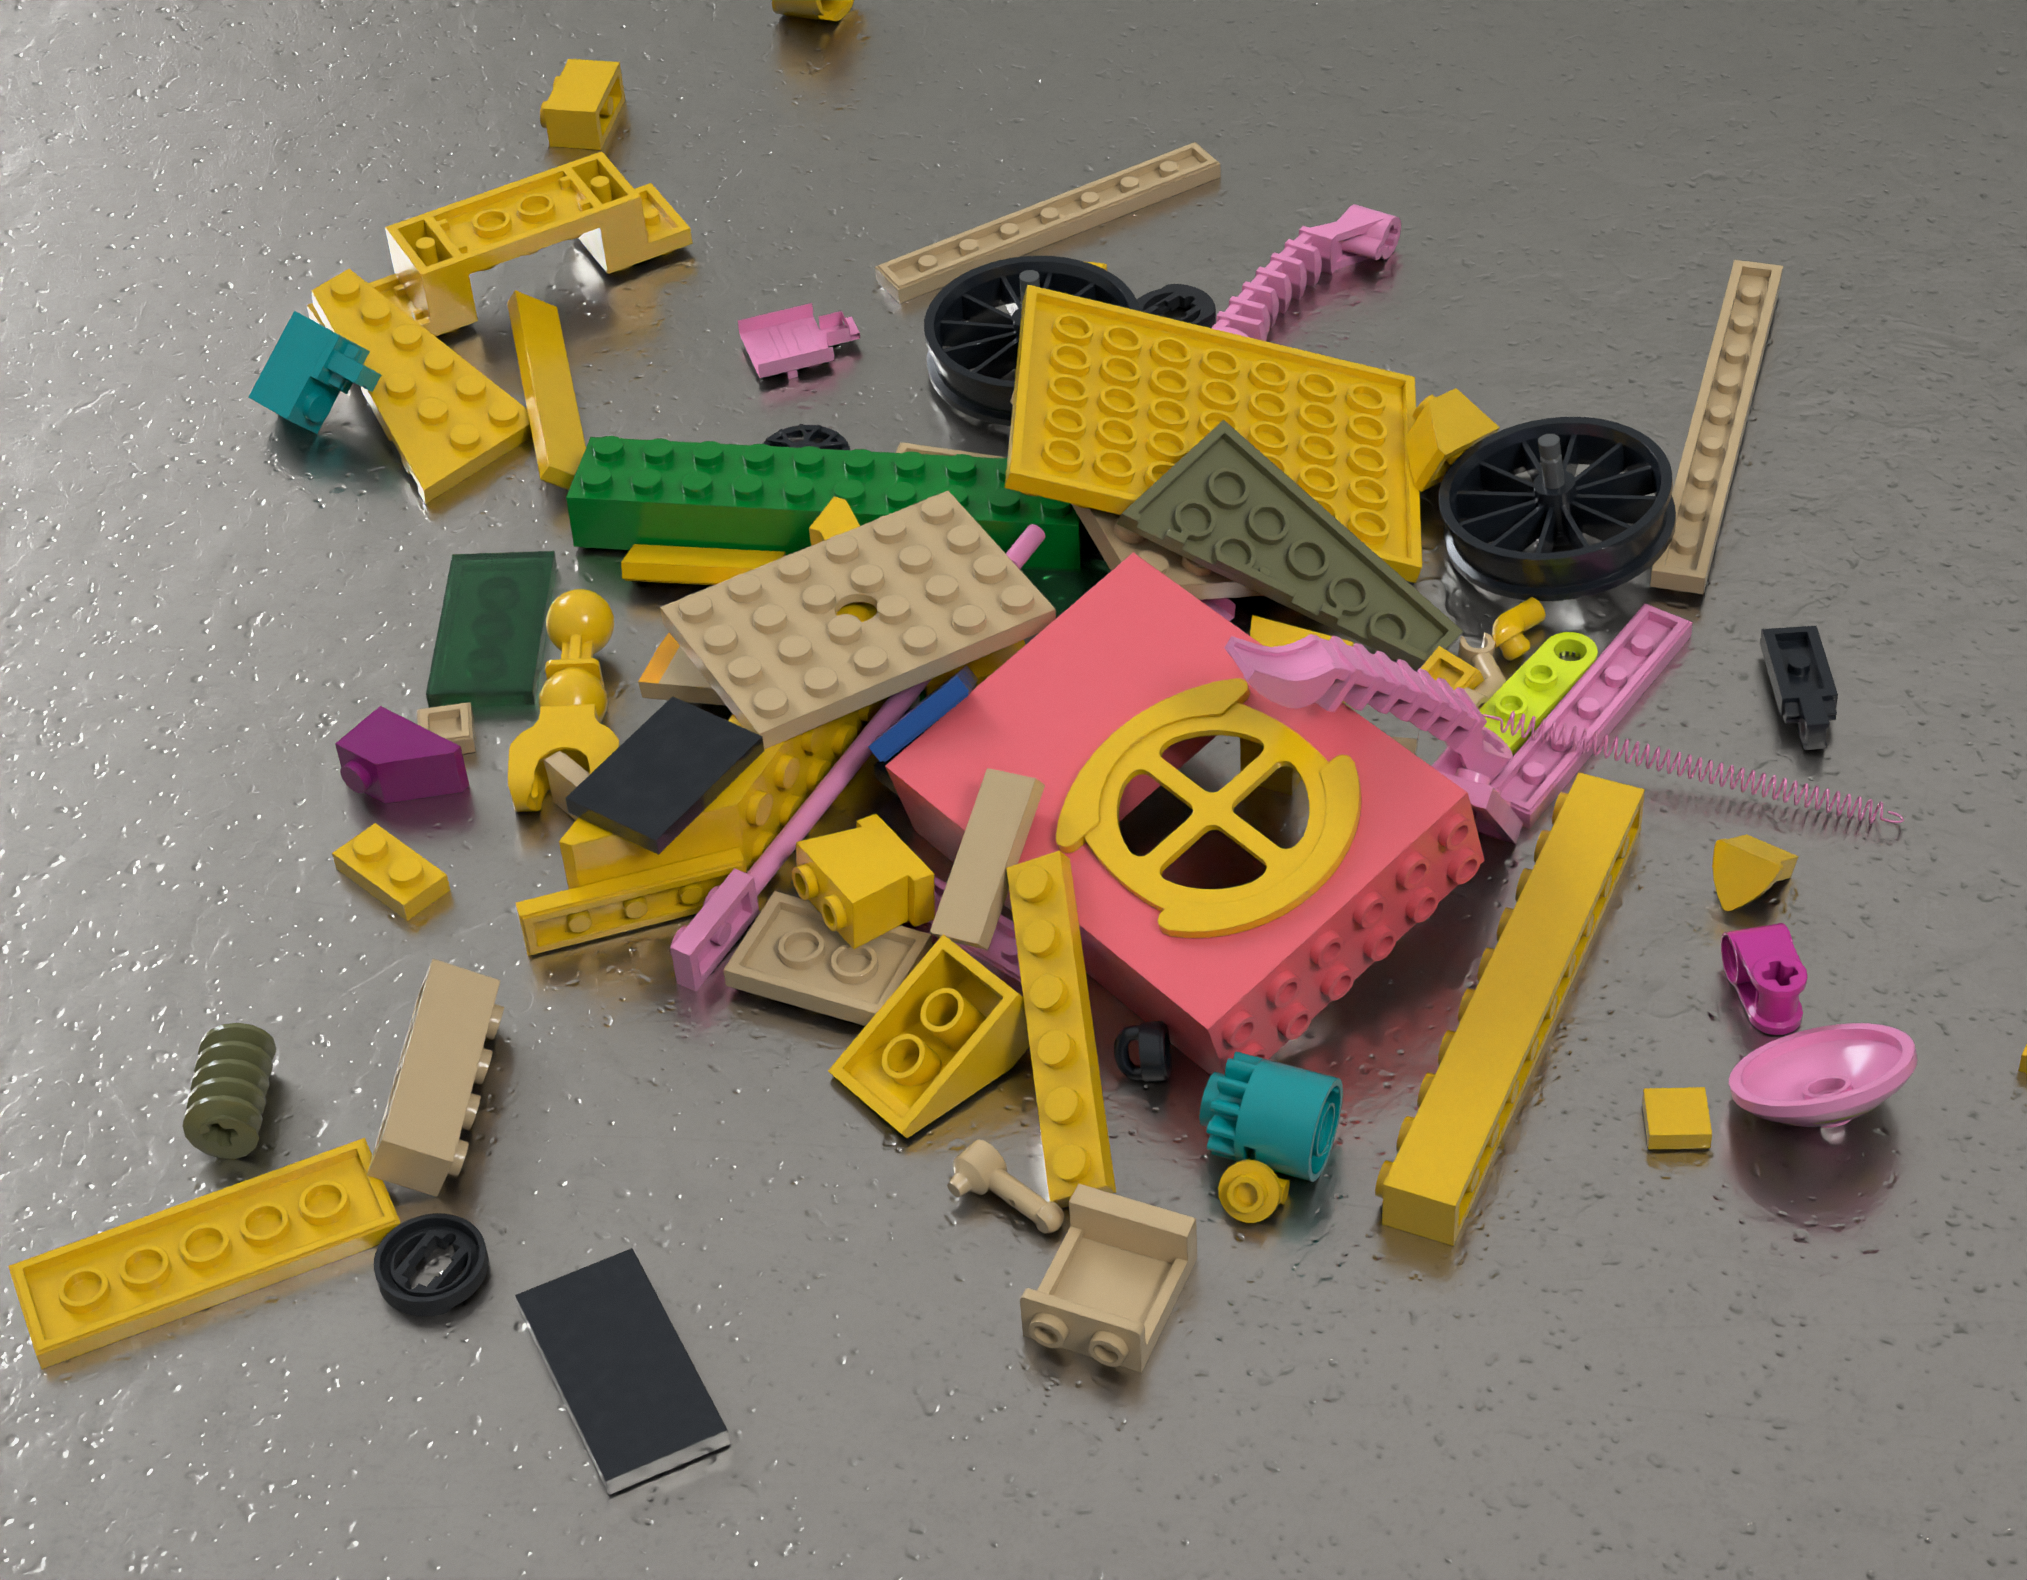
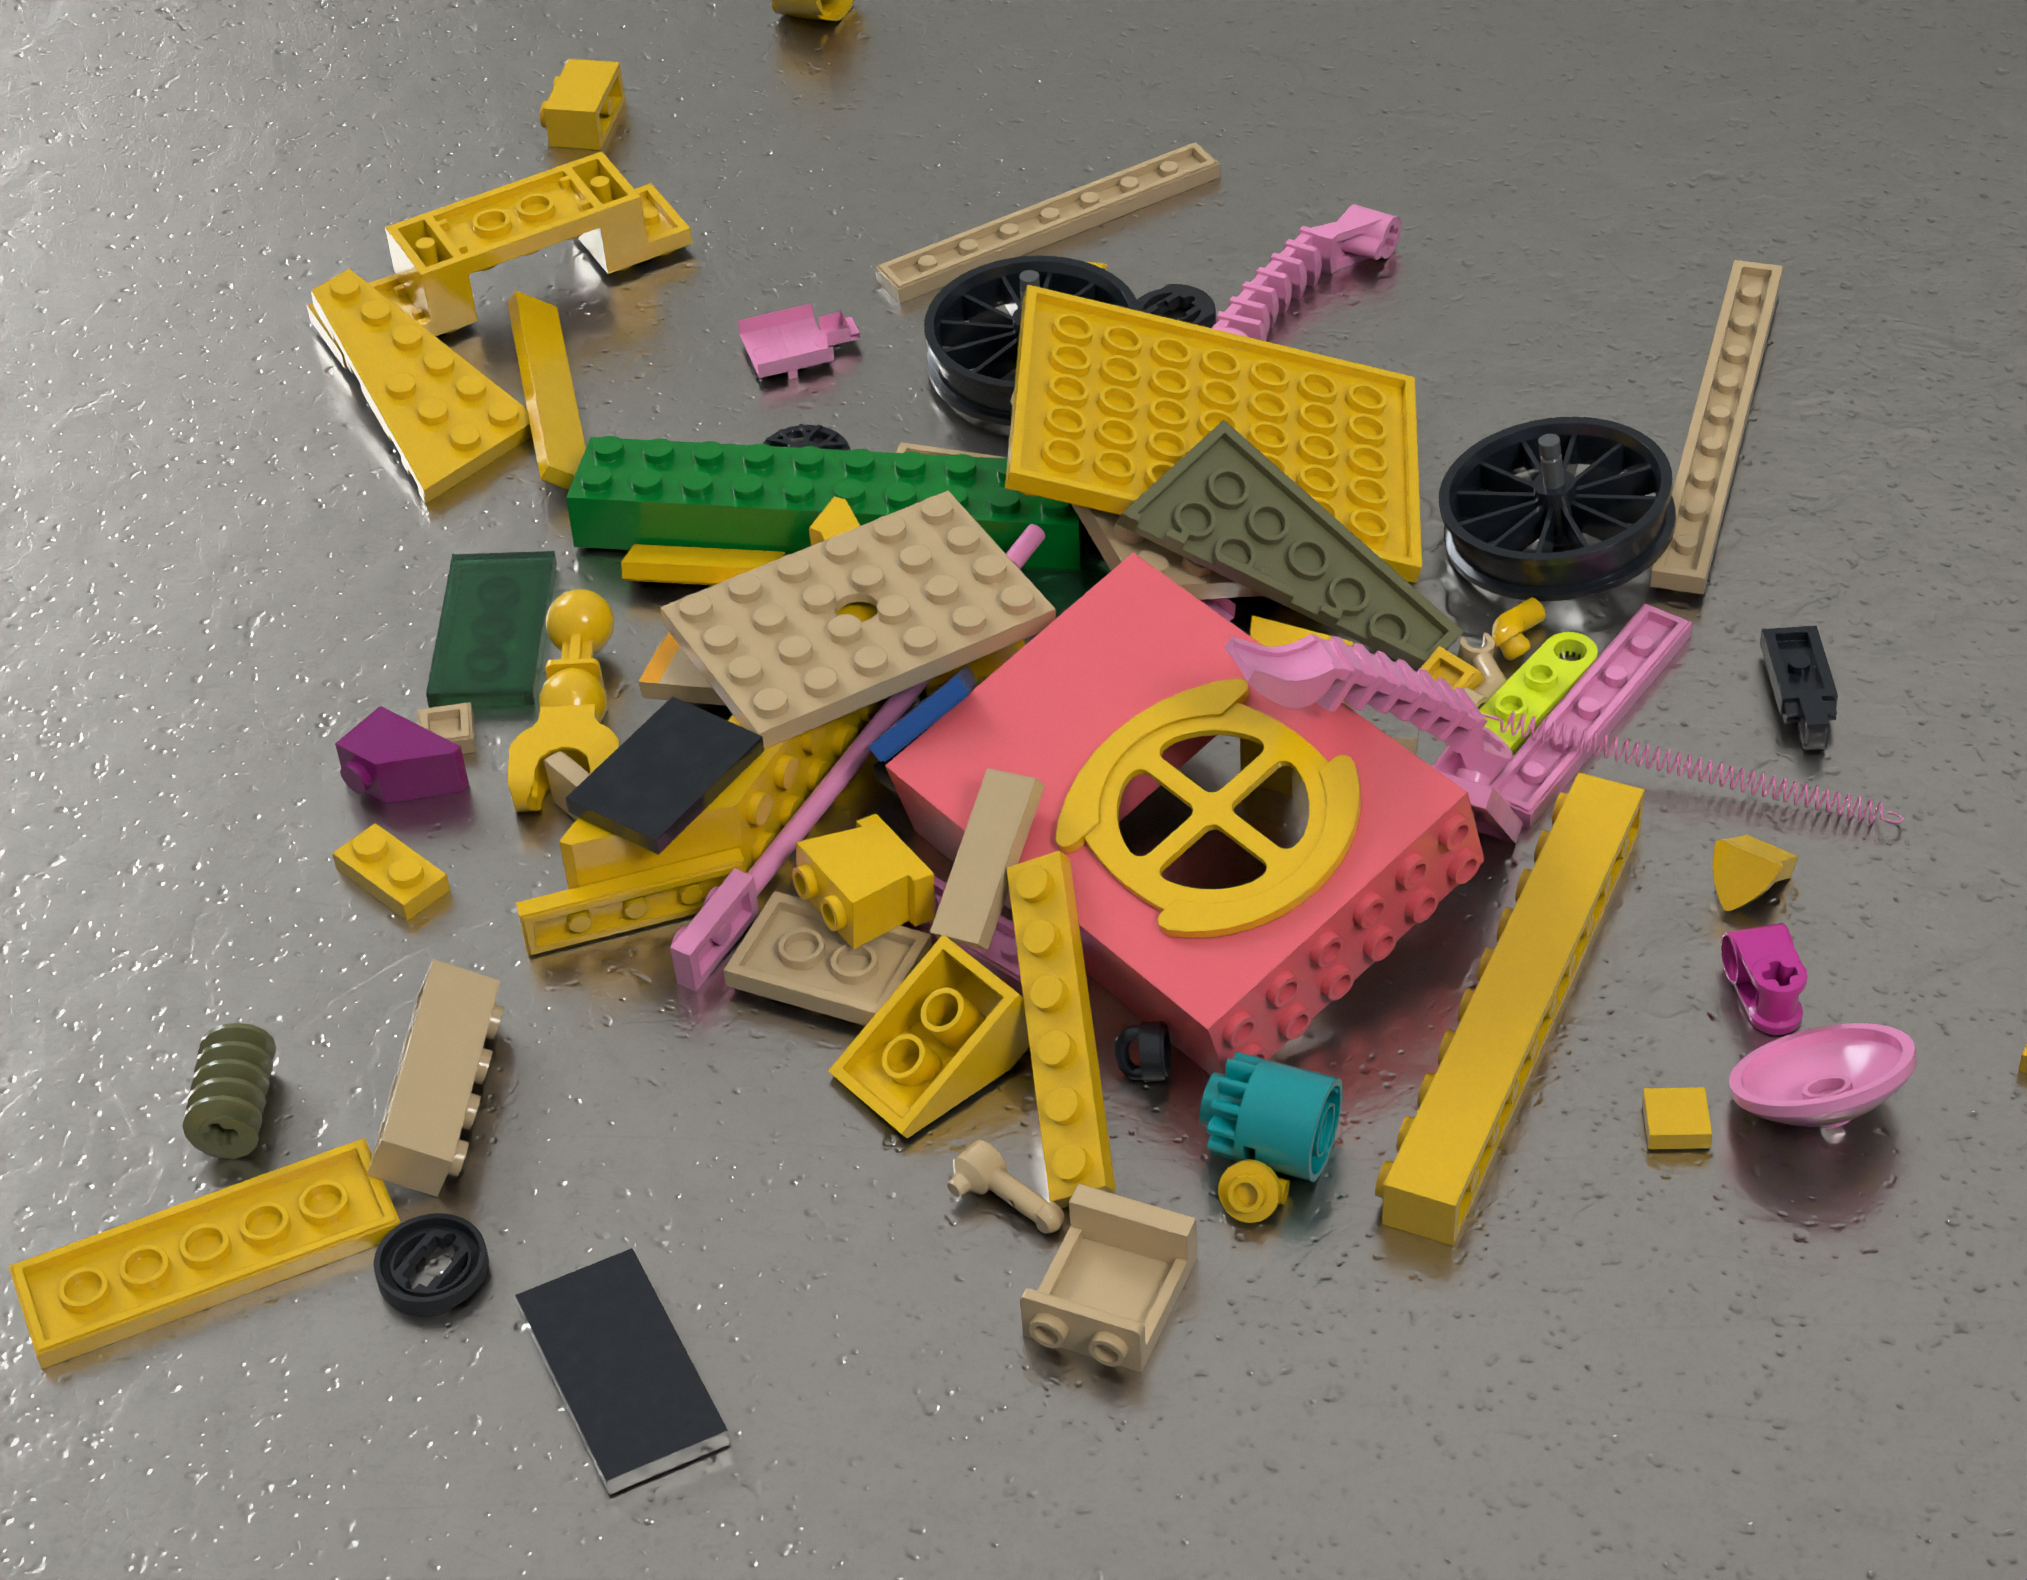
teal hinge [249,310,381,434] -> none
yellow slope [1405,388,1500,492] -> none

